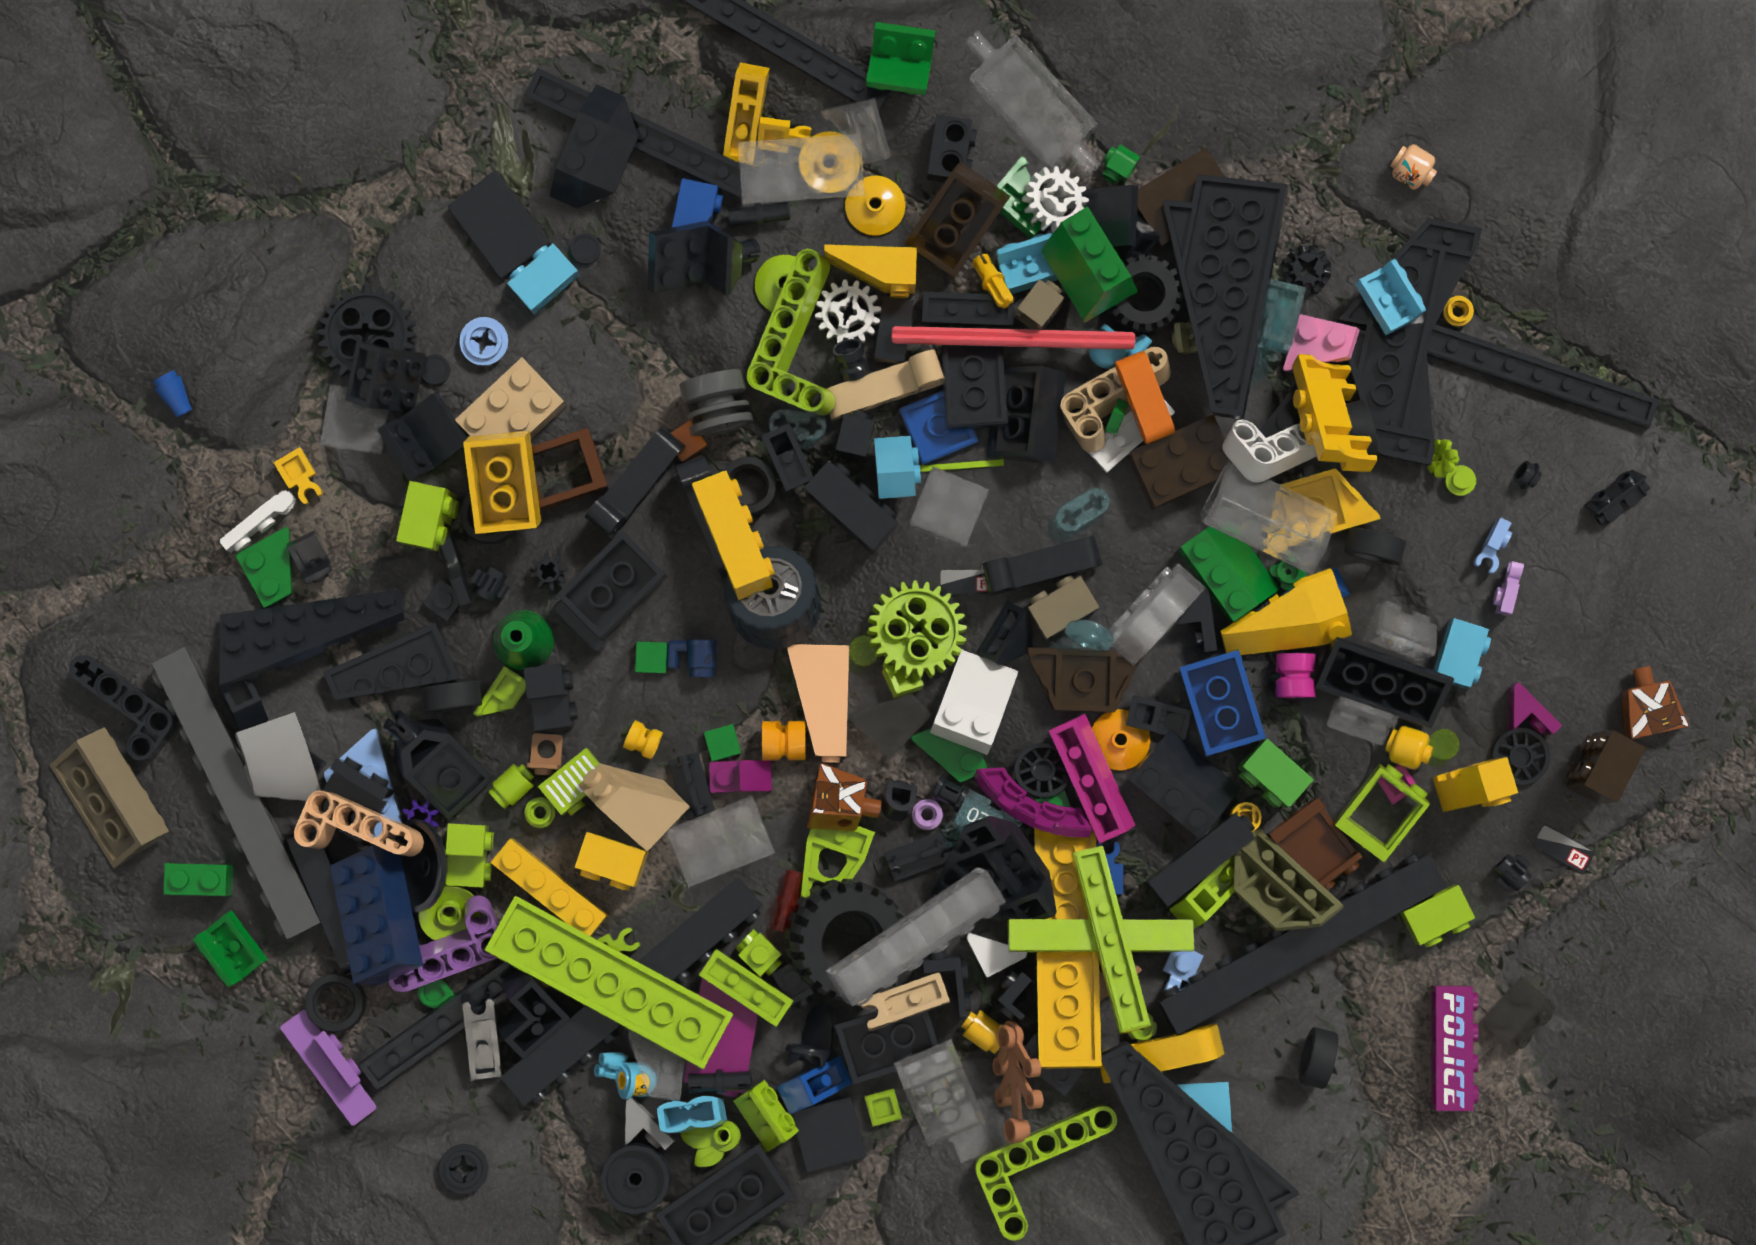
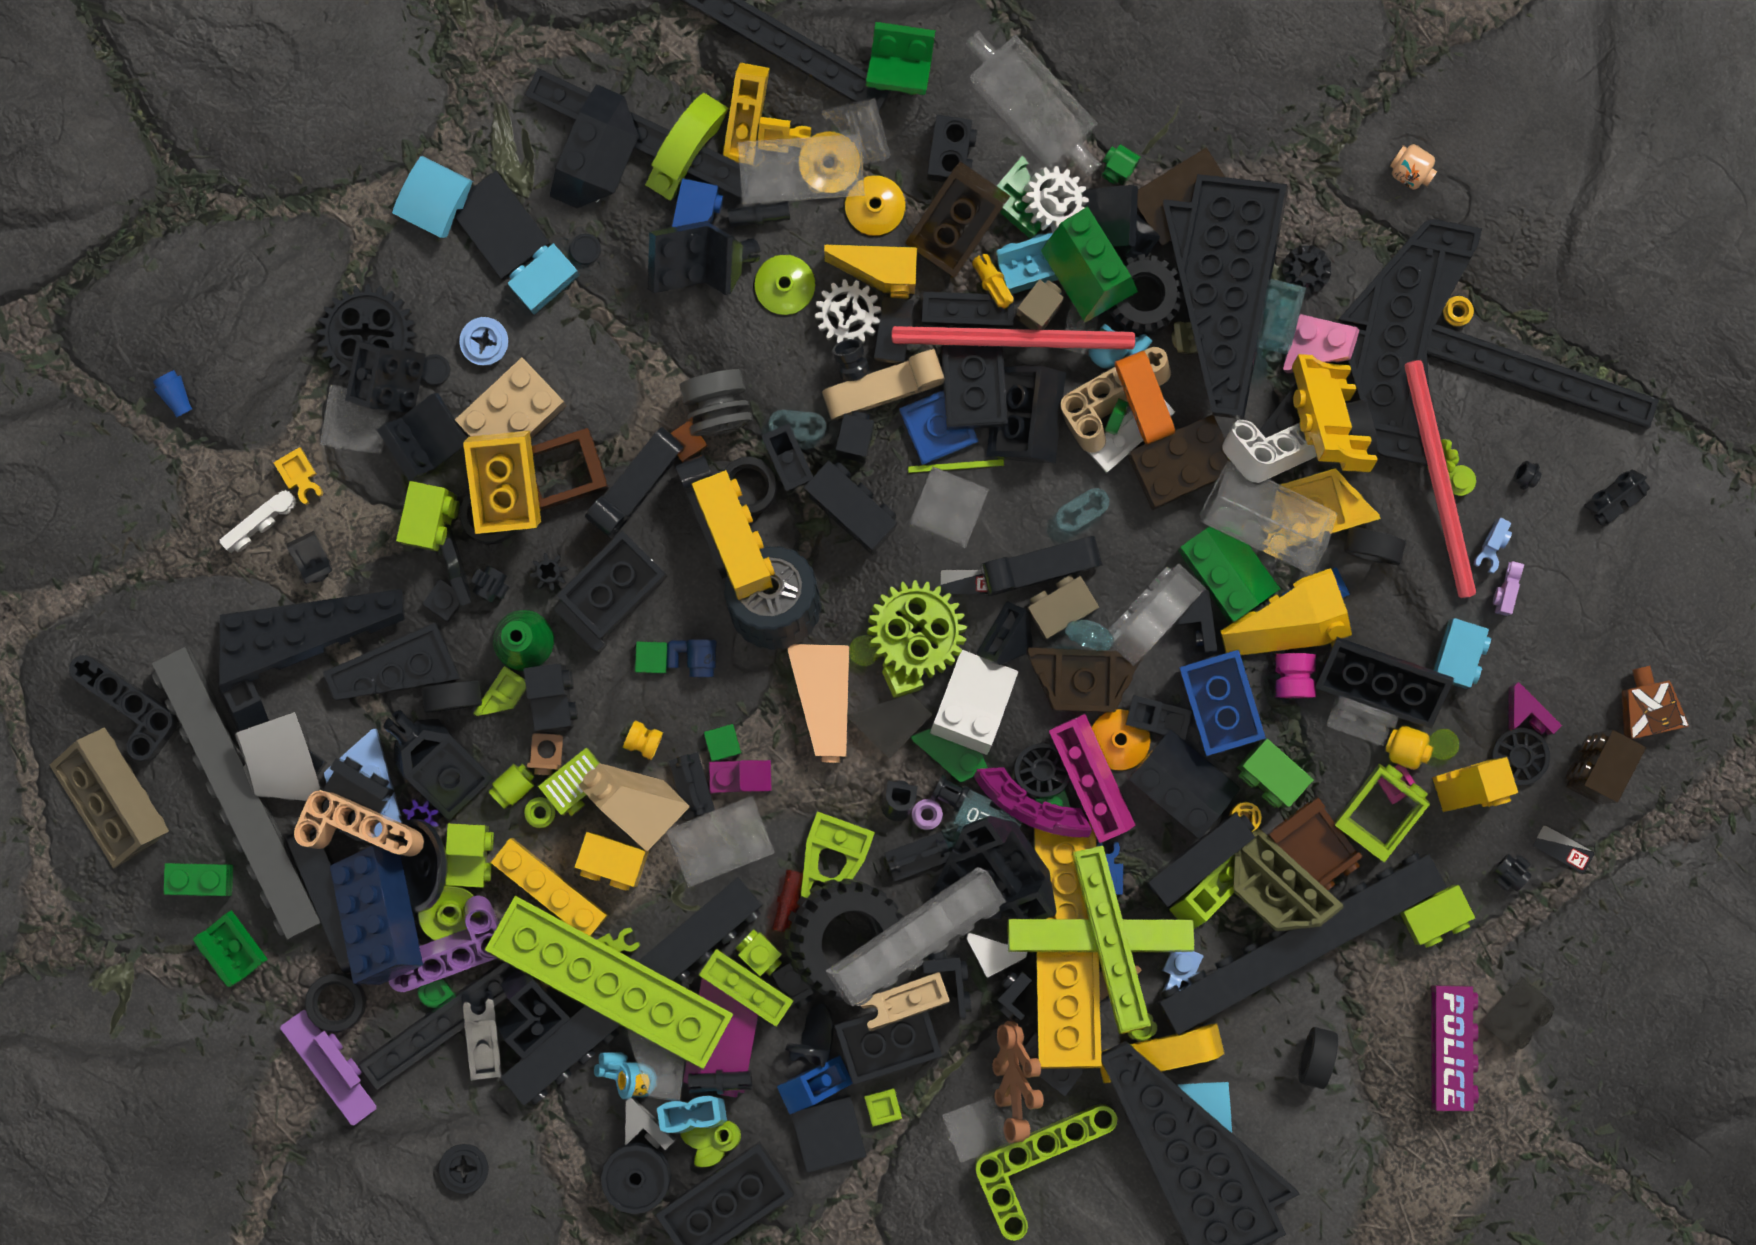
green wing [235,526,293,608] -> none
lime bracket [733,1080,799,1152] -> none
lime beam [747,249,835,416] -> none
light orange wheel [762,721,806,761] -> none
torso [807,763,882,831] -> none
medium azure brick [874,436,921,499] -> none
clear brick [894,1040,986,1146] -> none
yellow brick [961,1010,1001,1054] -> none
green plate [1270,554,1306,590] -> none
medium azure bracket [1355,259,1426,335] -> none
clear slope [1362,601,1437,661] -> none
none -> medium azure slope [392,156,473,238]
none -> lime arch [645,92,729,201]
none -> coral axle [1404,360,1476,598]

